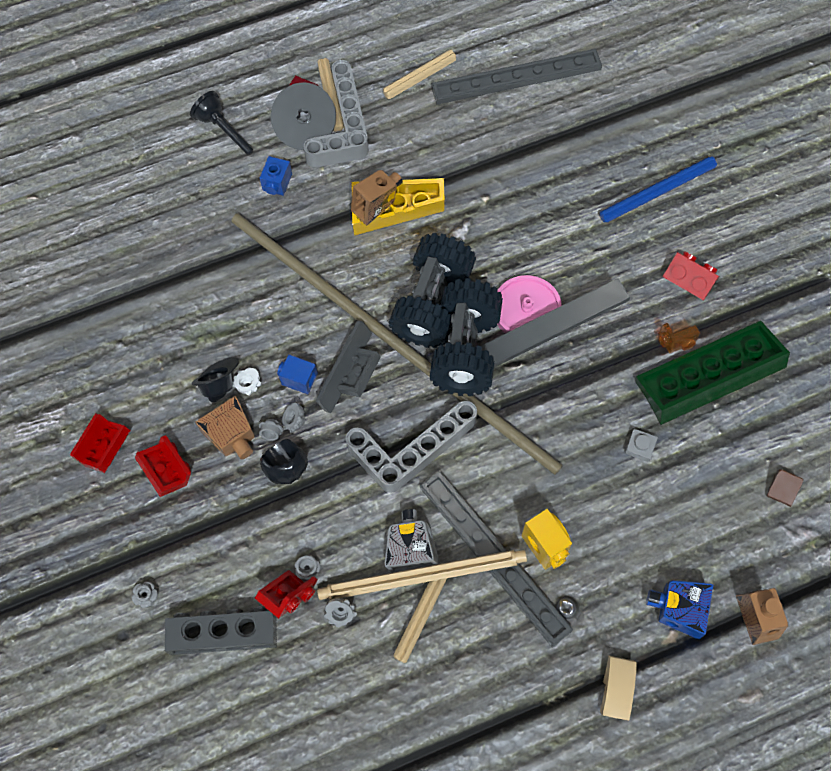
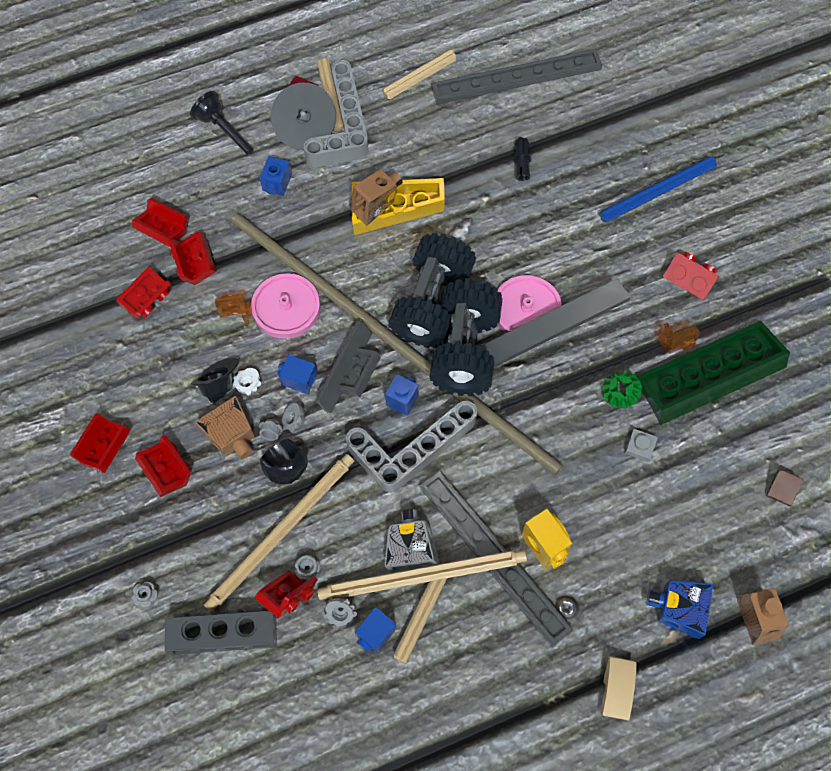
none -> red bracket [116,267,171,320]
none -> red bracket [132,198,187,247]
none -> red bracket [169,231,217,285]
none -> tan piece [204,454,354,611]
none -> clear orange bracket [215,293,253,325]
none -> bright pink piece [251,273,320,339]
none -> blue brick [355,607,397,654]
none -> blue brick [385,374,419,416]
none -> black axle [514,137,531,181]
none -> green gear [602,370,642,408]

